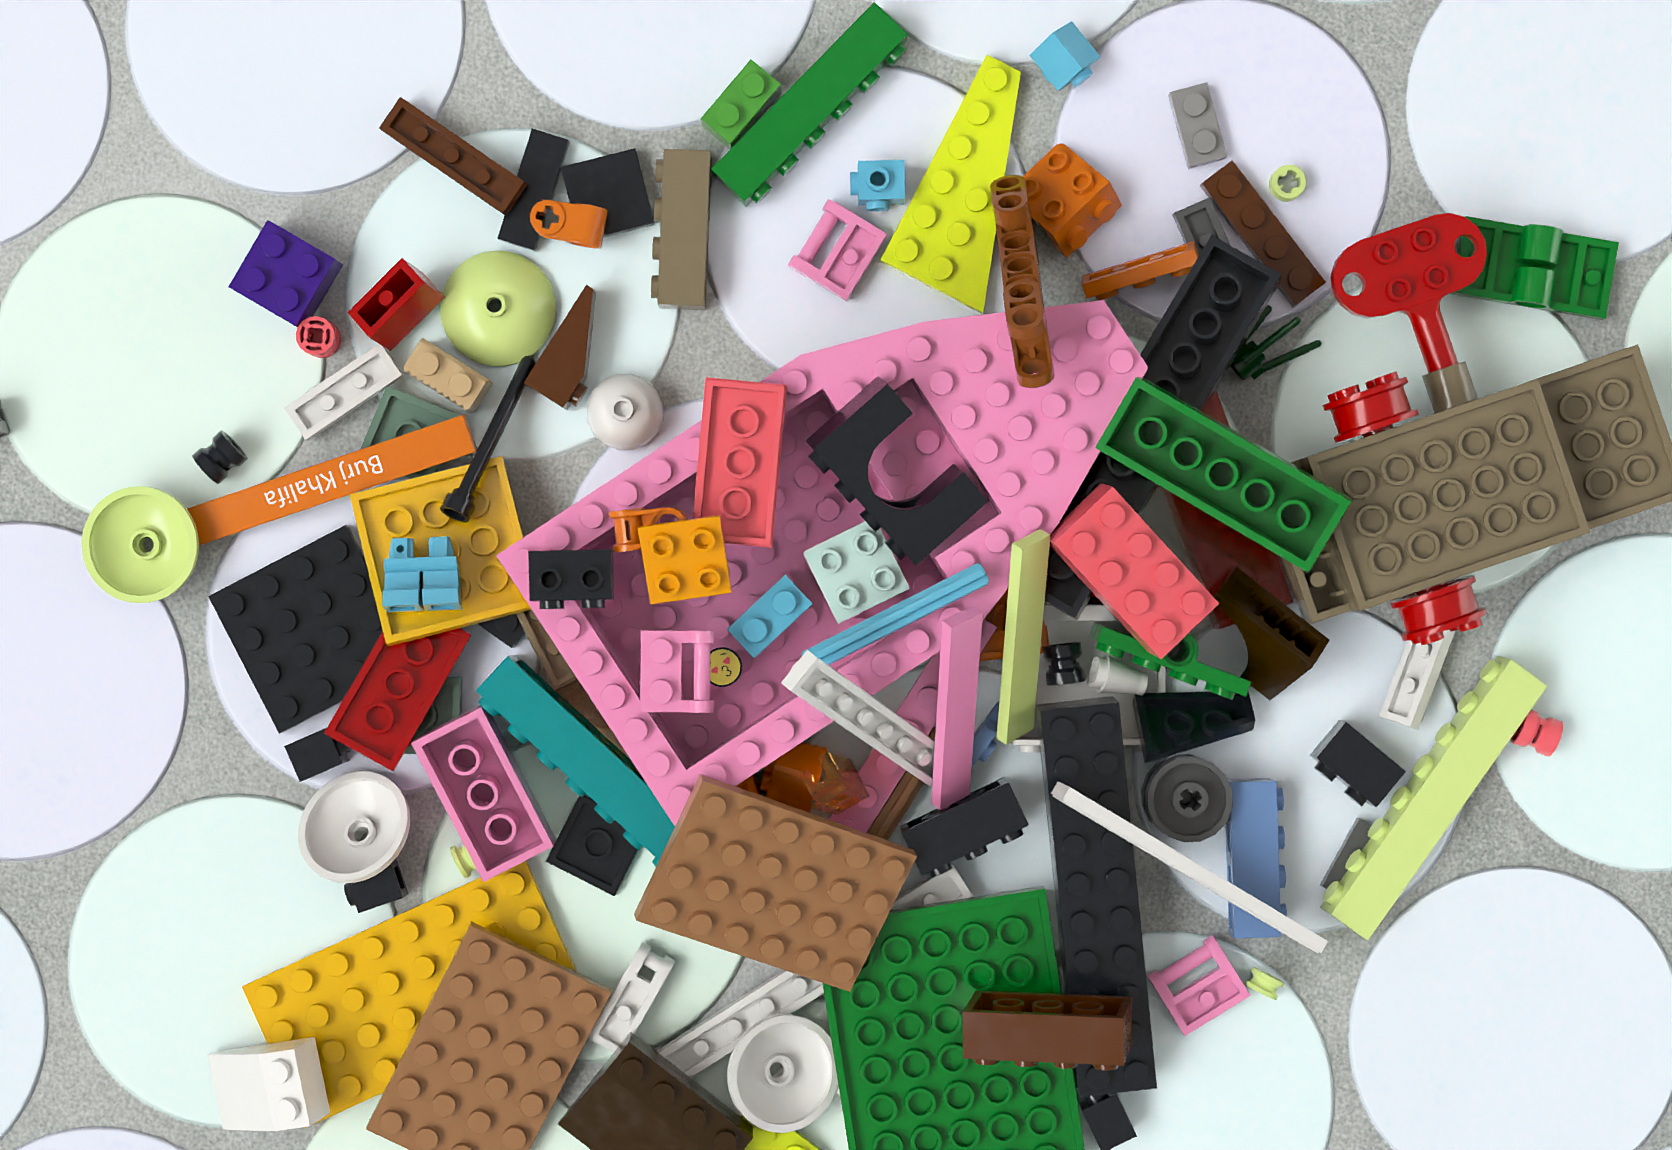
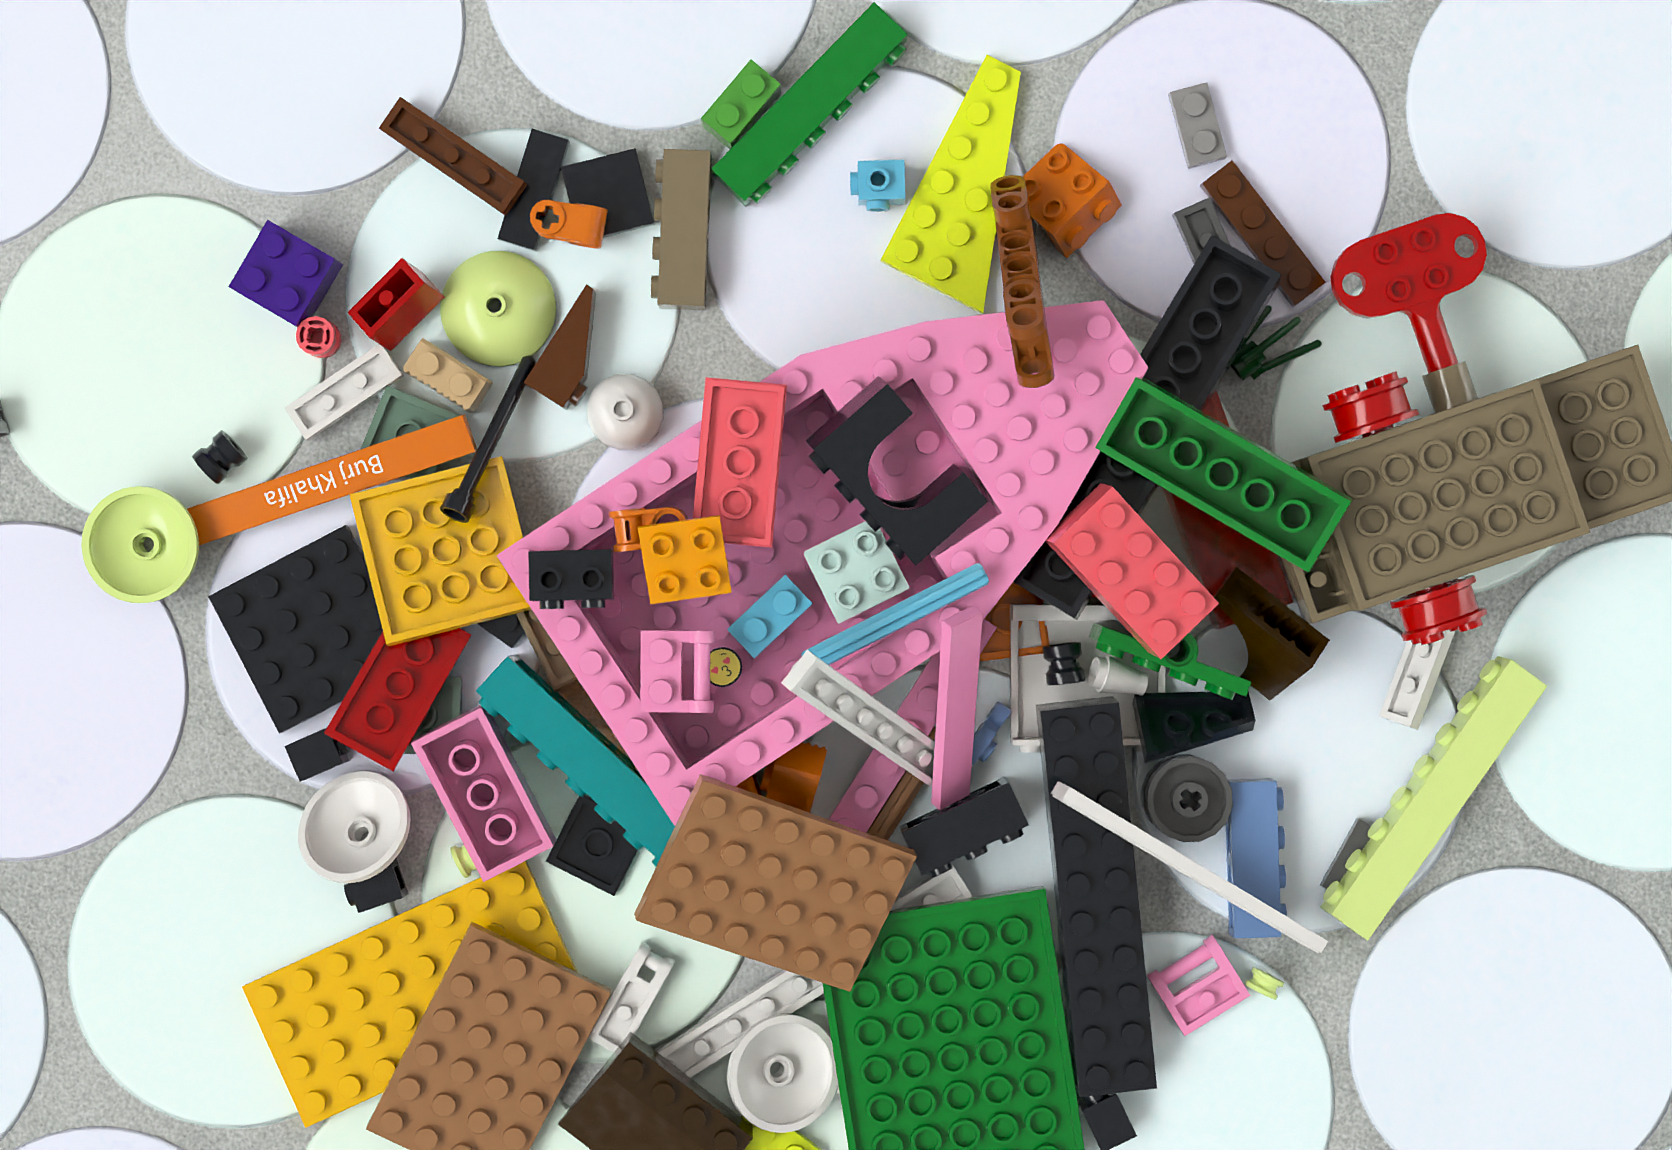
white slope [207,1037,330,1131] -> none
medium azure hips [382,536,463,612] -> none
bright pink plate [788,199,887,302] -> none
clear orange hinge [803,751,870,815] -> none
reddish brown brick [963,991,1133,1071] -> none
yellowish green tile [997,529,1050,745] -> none
medium azure brick [1029,21,1101,91] -> none
orange plate [1082,241,1199,300] -> none
yellowish green bush [1269,165,1306,202] -> none
black brick [1309,720,1406,808] -> none
green plate [1451,216,1619,320] -> none
coral wheel [1510,710,1564,757] -> none

